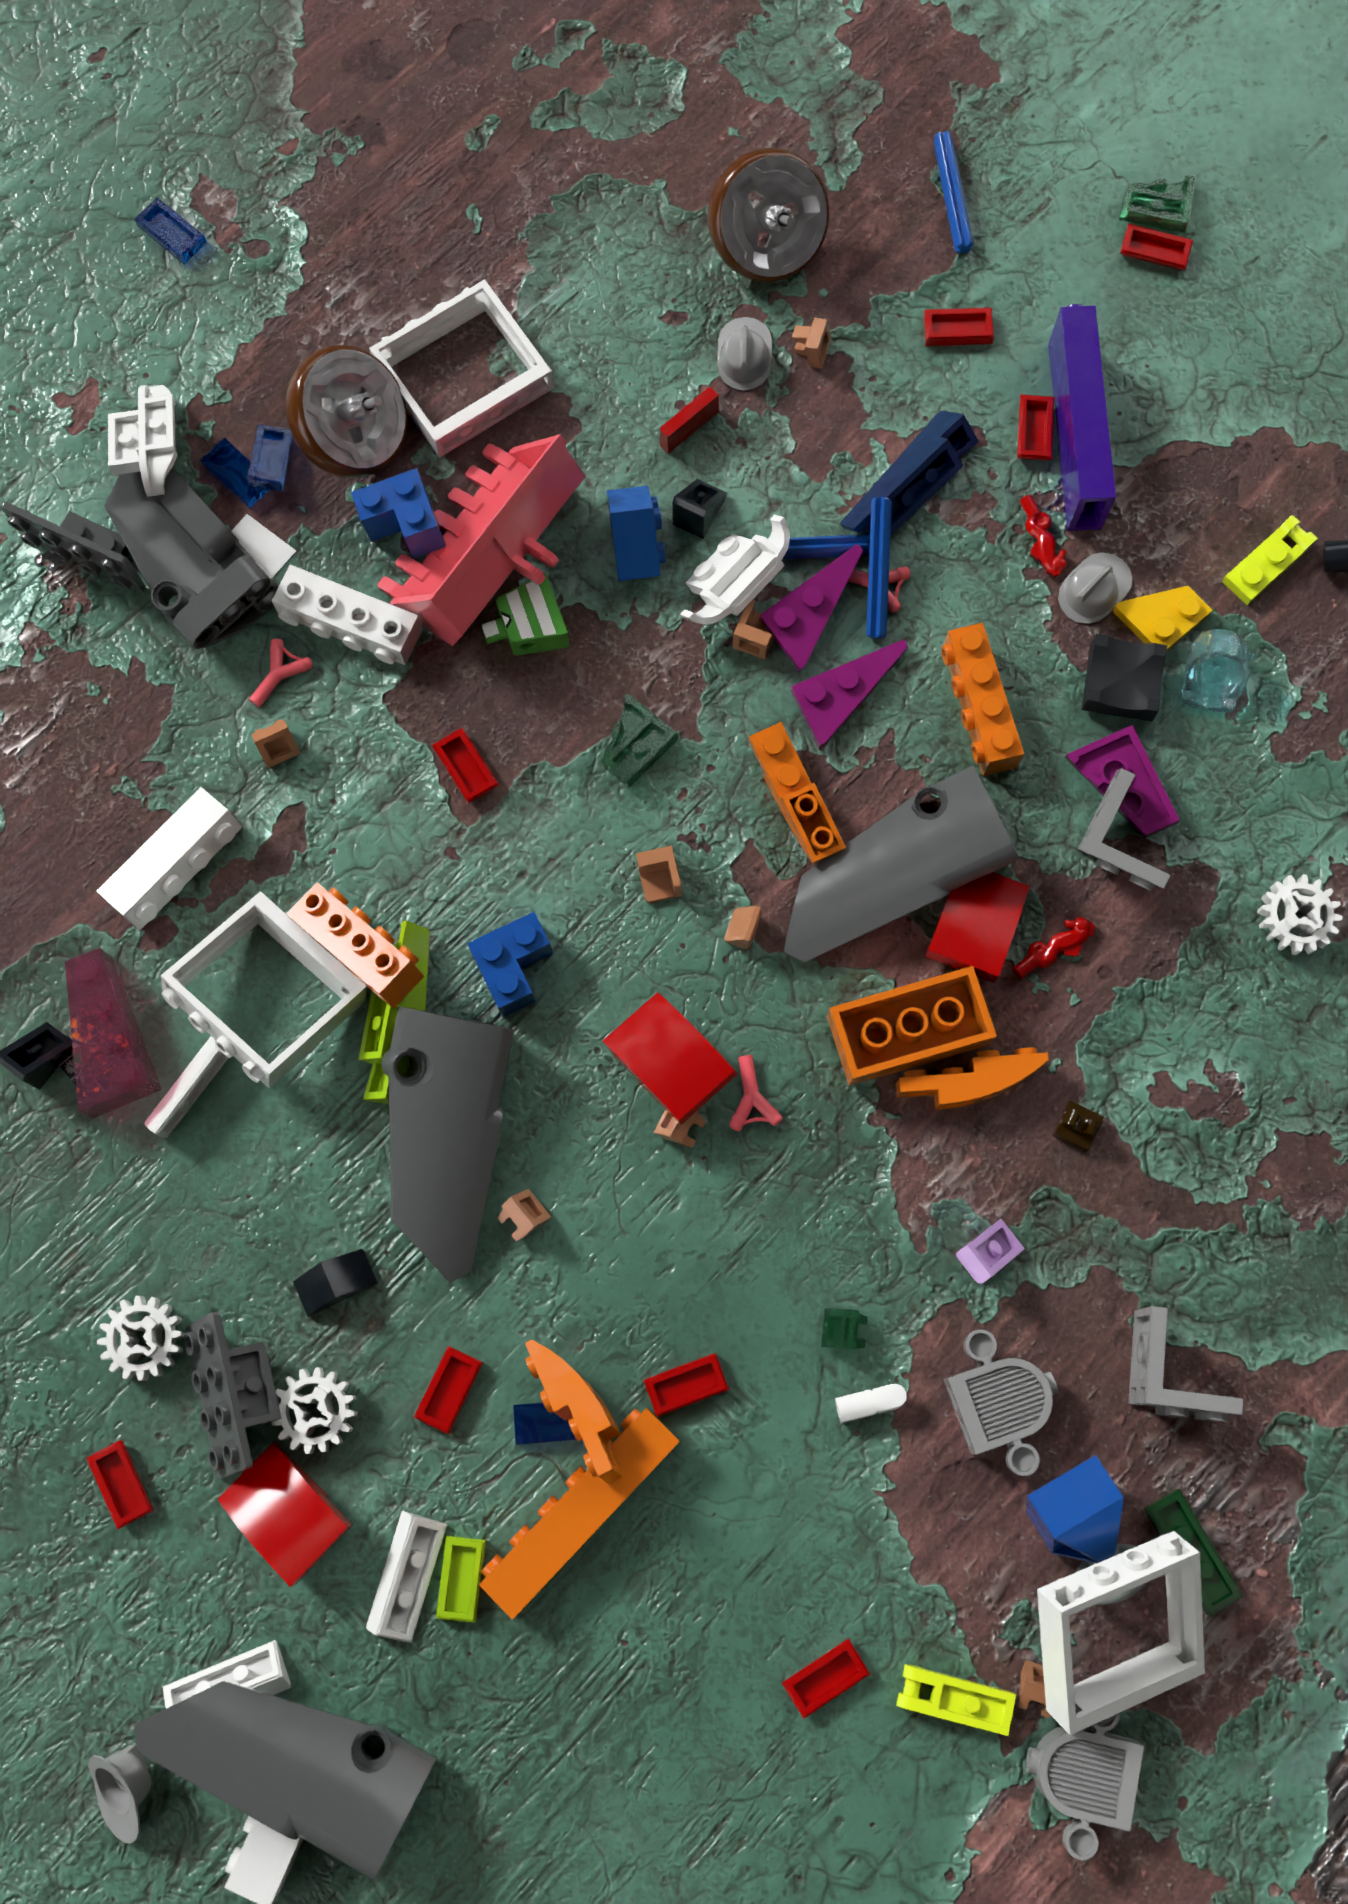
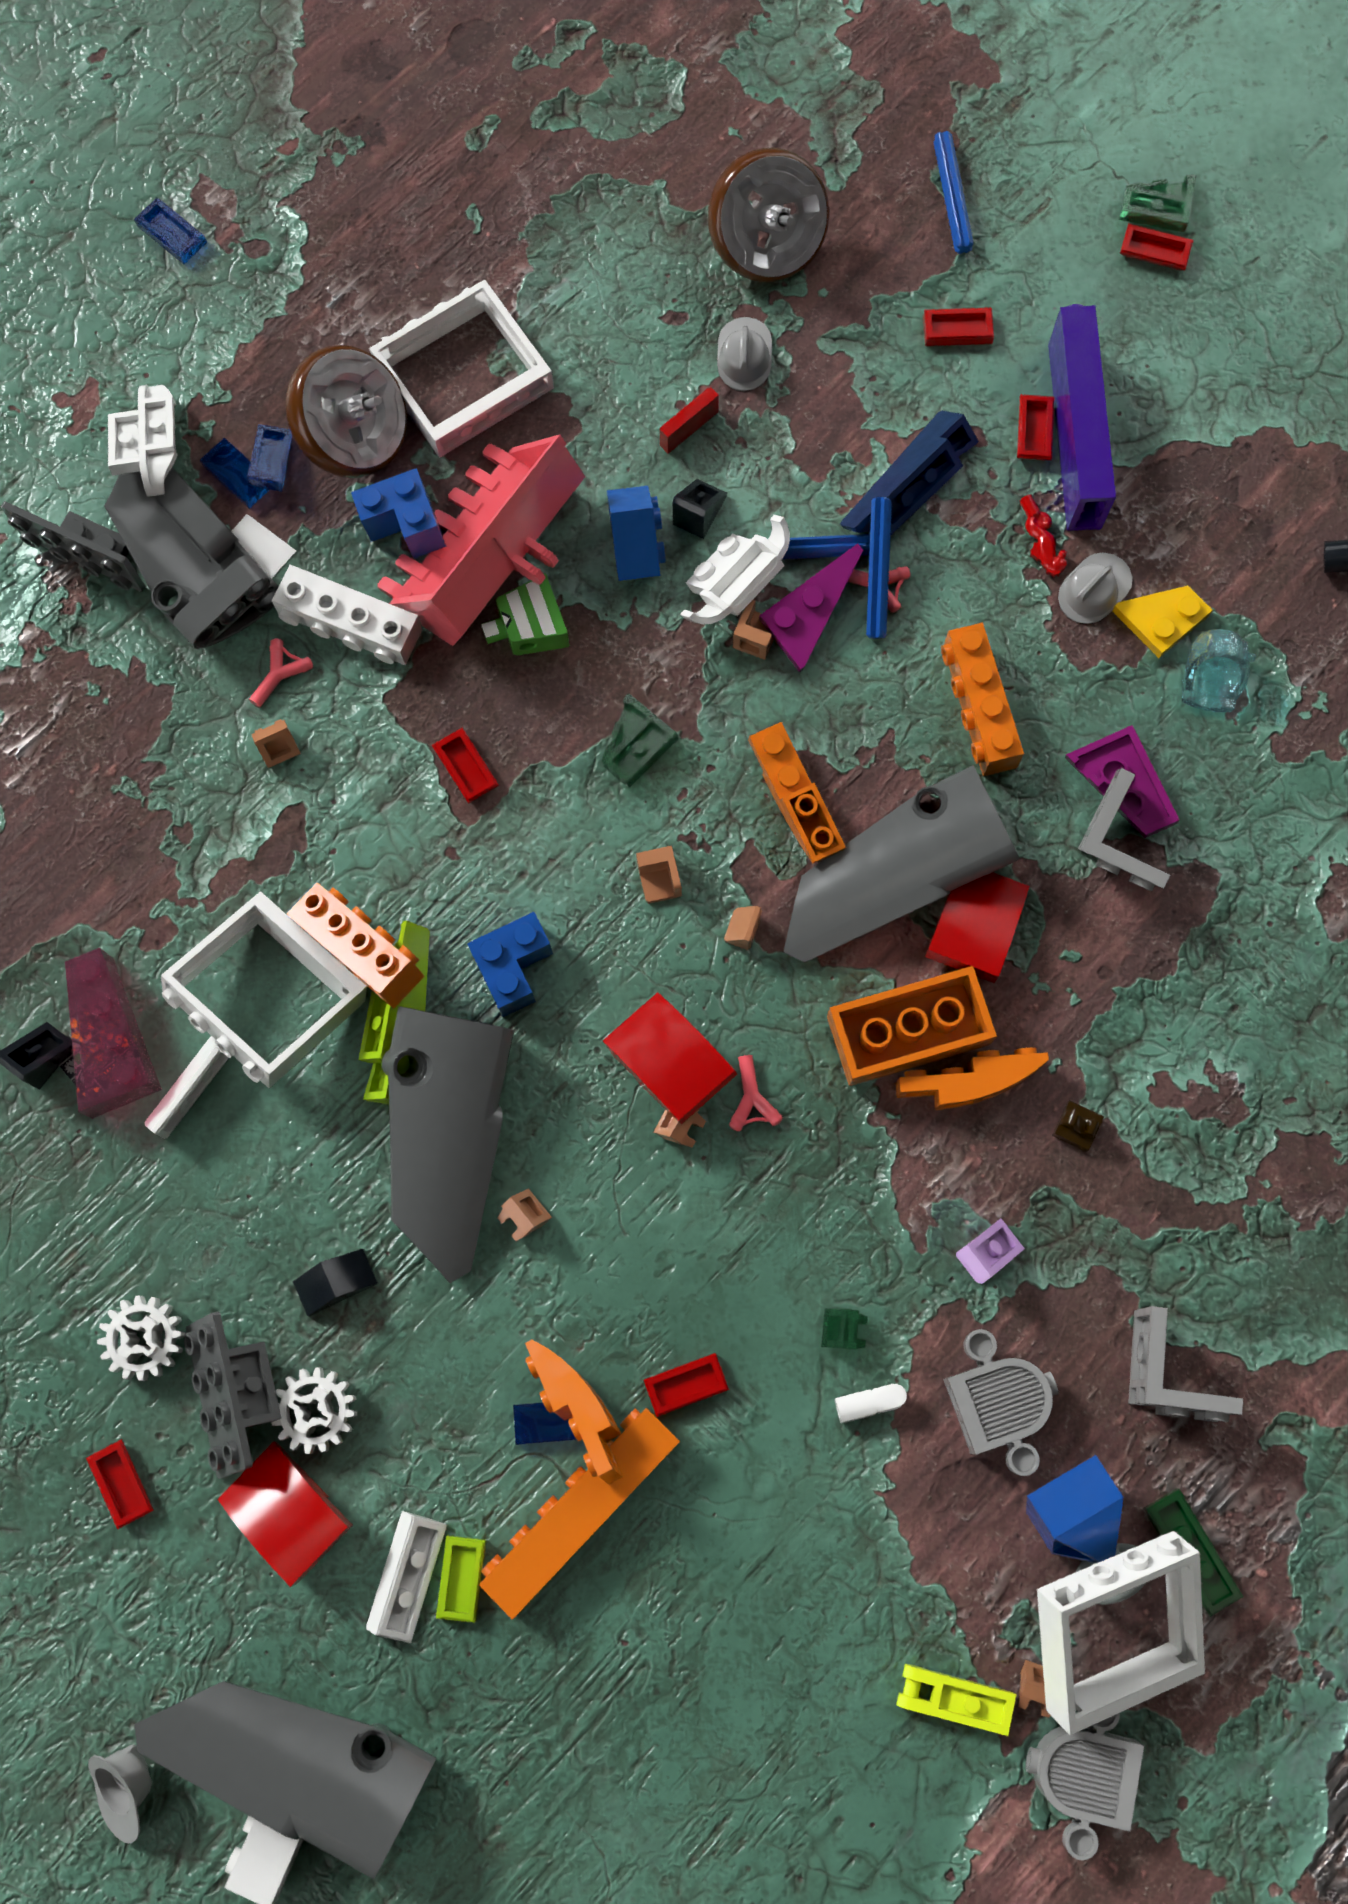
white brick [97,787,242,931] -> none
white slope [163,1640,291,1709] -> none
red tile [414,1346,484,1434] -> none
red tile [782,1638,870,1719] -> none
magenta wing [791,639,908,750] -> none
nougat tile [792,317,831,369] -> none
red animal [1012,917,1095,979] -> none
black brick [1081,633,1167,722] -> none
neon yellow plate [1222,515,1318,605] -> none
white gear [1257,874,1343,955] -> none

